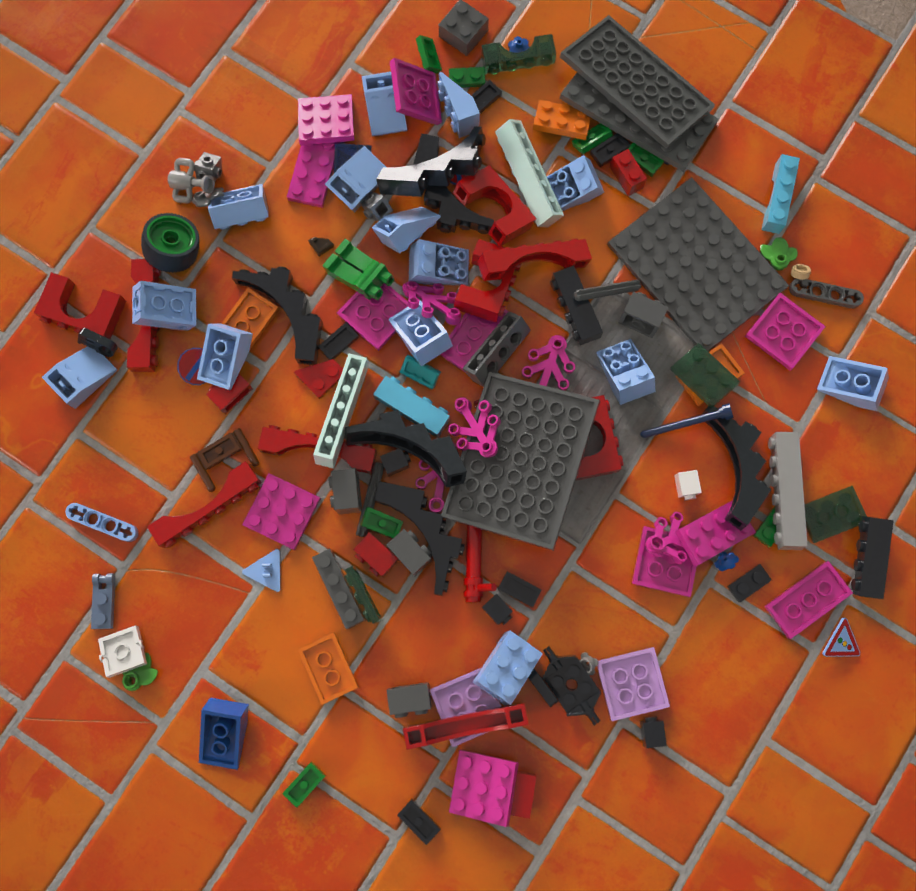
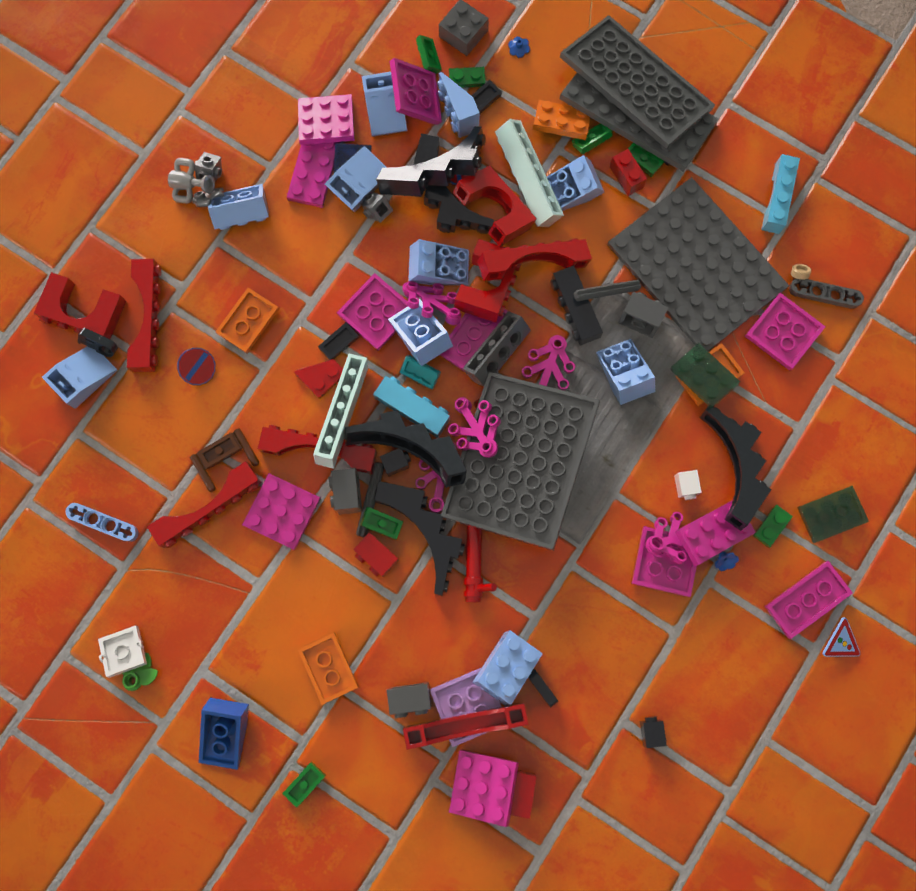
sand blue plate [91,573,115,629] -> none
light blue piece [132,281,196,331] -> none
wheel [141,213,200,273] -> none
light blue slope [197,324,253,390] -> none
red piece [206,374,253,415] -> none
black arch [232,267,323,365] -> none
light blue piece [242,549,281,592] -> none
dark brown tile [308,237,334,257] -> none
dark grey brick [312,548,366,629] -> none
green hips [322,239,395,300] -> none
clear green plate [344,566,383,624] -> none
light blue slope [372,207,441,253] -> none
dark grey brick [386,529,432,577] -> none
black plate [397,799,441,845] -> none
clear green arch [481,34,556,74] -> none
black brick [482,594,513,625] -> none
black tile [498,571,541,608] -> none
black plate [542,646,601,726] -> none
red arch [576,395,623,481] -> none
light grey plate [579,652,599,675] -> none
black plate [590,133,630,167] -> none
lavender plate [597,647,670,721] -> none
dark blue piece [640,403,734,438] -> none
black plate [727,564,772,603] -> none
bright green plate [760,237,798,270] -> none
light grey brick [768,432,808,550] -> none
light blue slope [817,356,889,411] -> none
black brick [851,516,894,599] -> none

